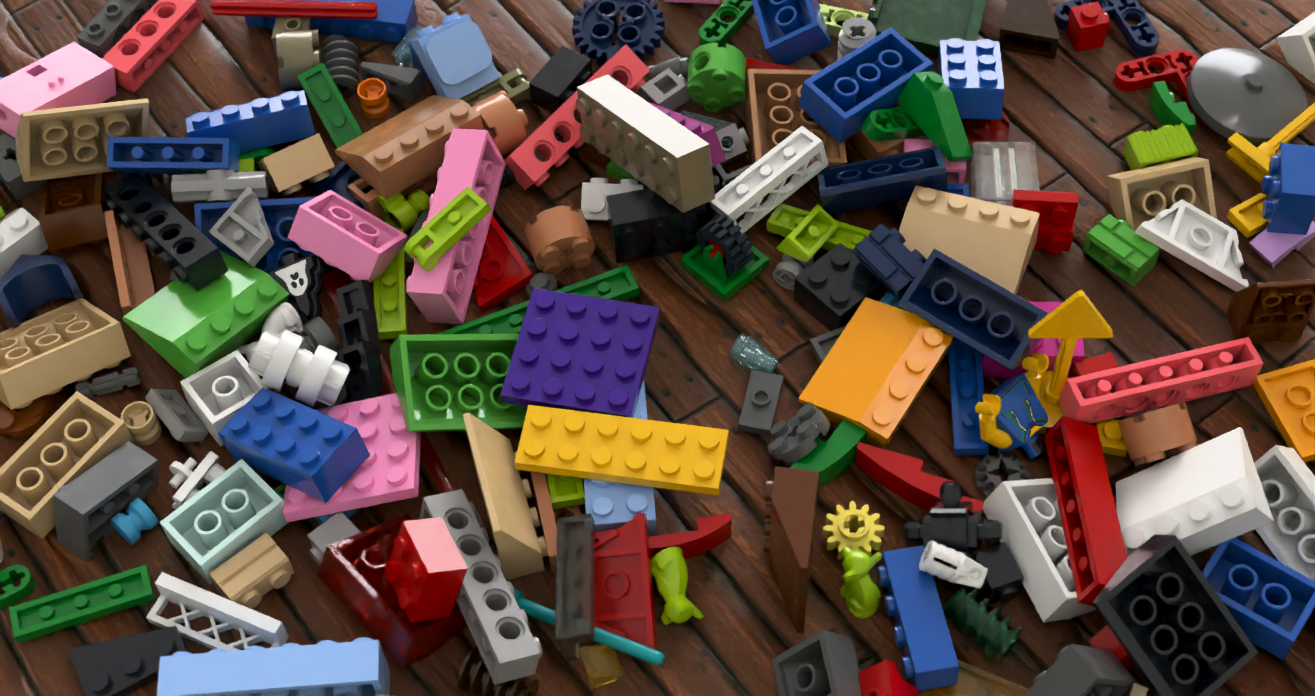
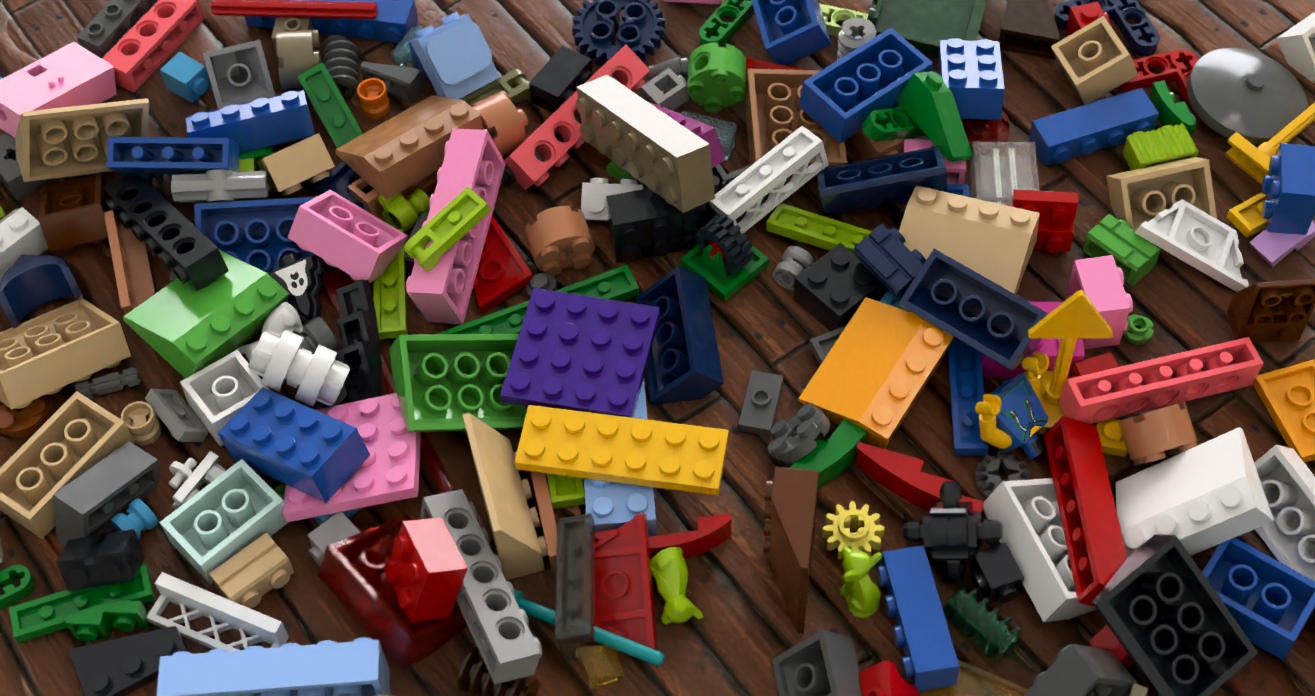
light grey wing [209,187,274,268] -> none
light grey brick [716,123,751,166] -> none
clear light blue cone [729,334,779,374] -> none
lime slope [776,204,840,262] -> none
white hinge [919,540,988,589] -> none
none -> black brick [56,529,145,591]
none -> green slope [66,601,148,642]
none -> dark azure brick [160,52,211,103]
none -> light grey slope [203,40,275,109]
none -> dark blue slope [635,266,724,405]
none -> blue brick [1029,88,1159,166]
none -> tan brick [1051,16,1138,105]
none -> bright pink brick [1065,255,1133,349]
none -> bright green plate [1123,314,1154,345]

